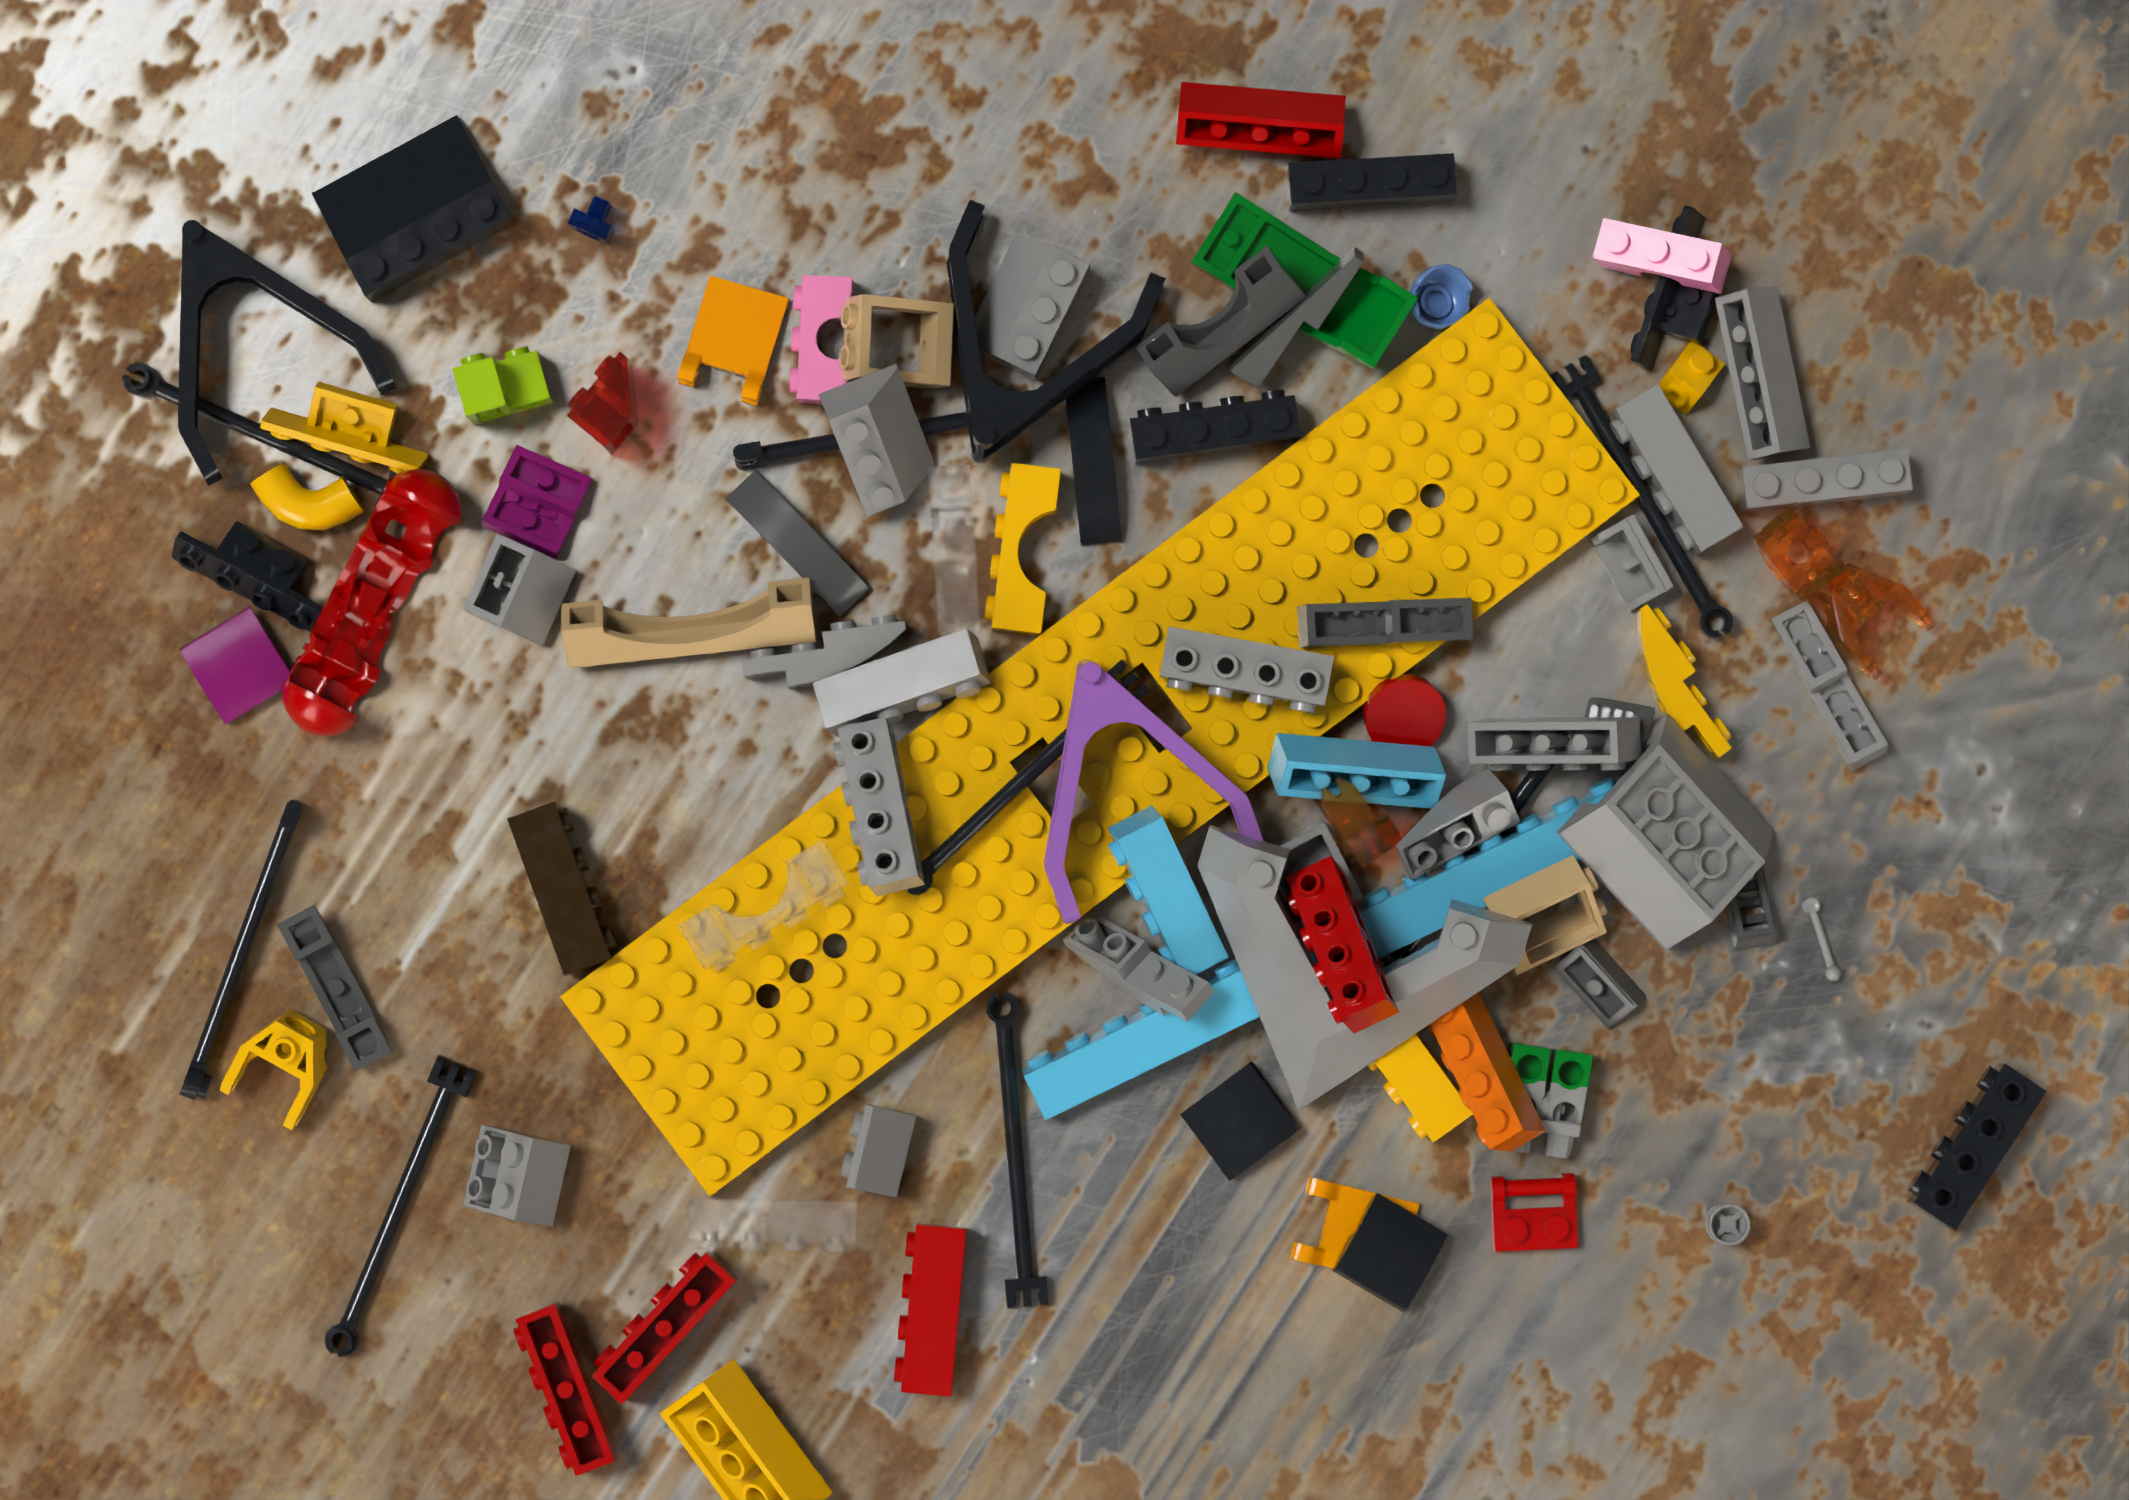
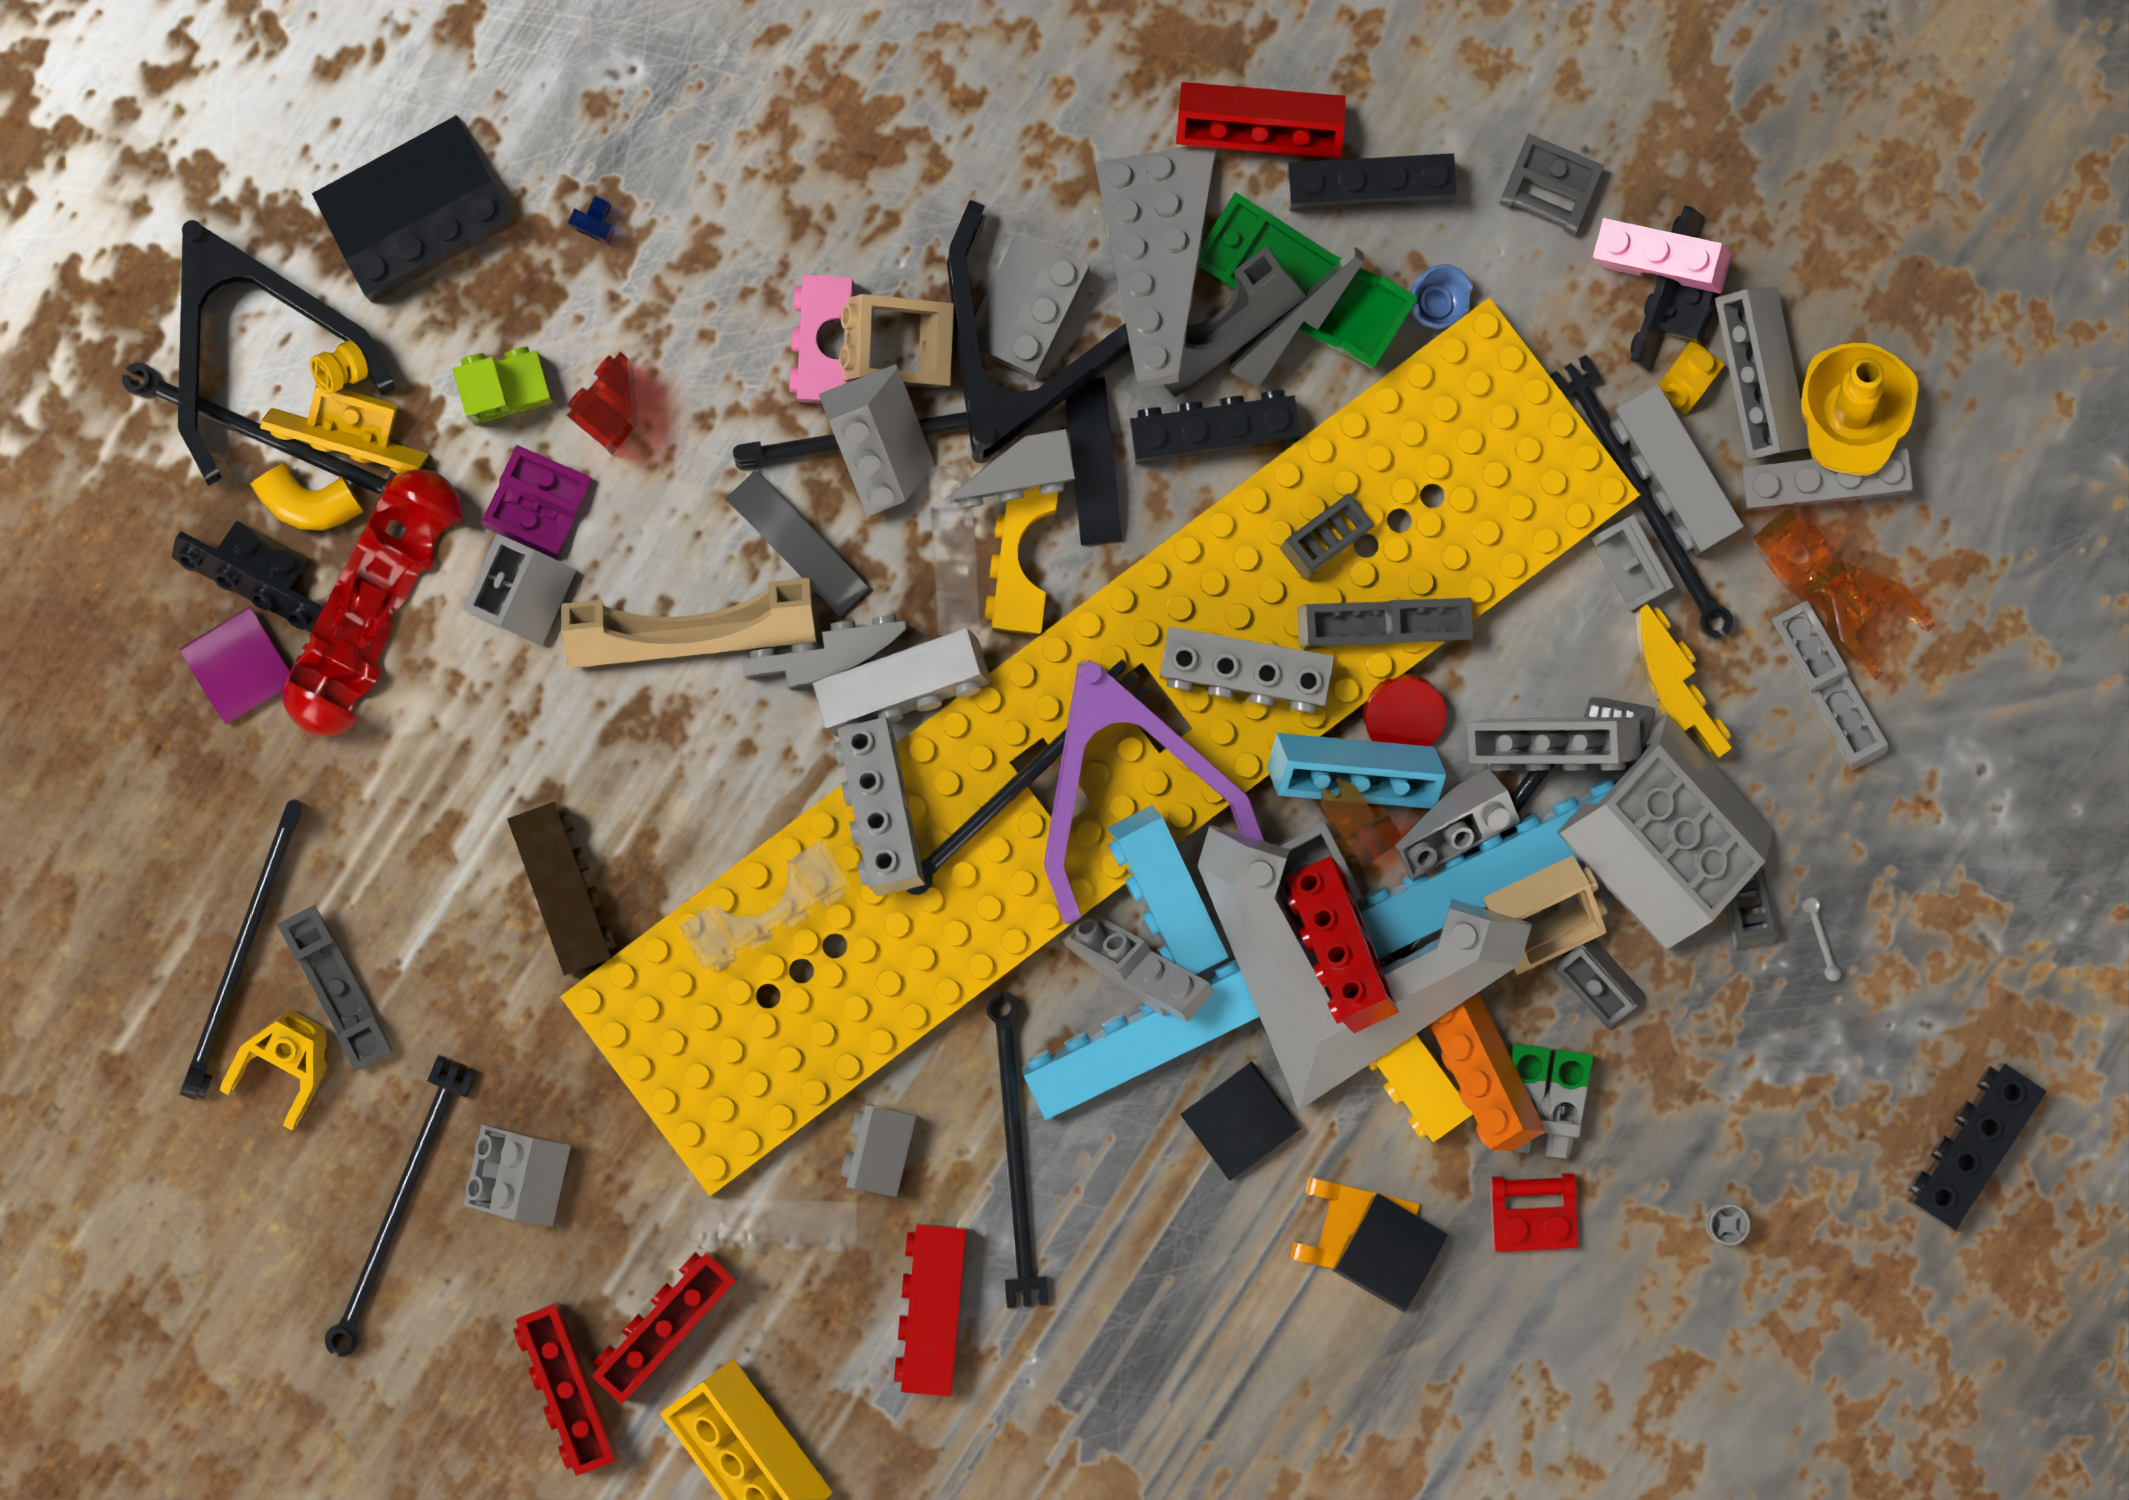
light orange flag [677,275,789,406] -> none
none -> yellow wheel [310,341,368,394]
none -> light grey slope [946,429,1075,509]
none -> light grey wing [1095,146,1217,389]
none -> dark grey slope [1280,493,1374,579]
none -> dark grey plate [1499,134,1605,235]
none -> yellow piece [1801,343,1918,476]

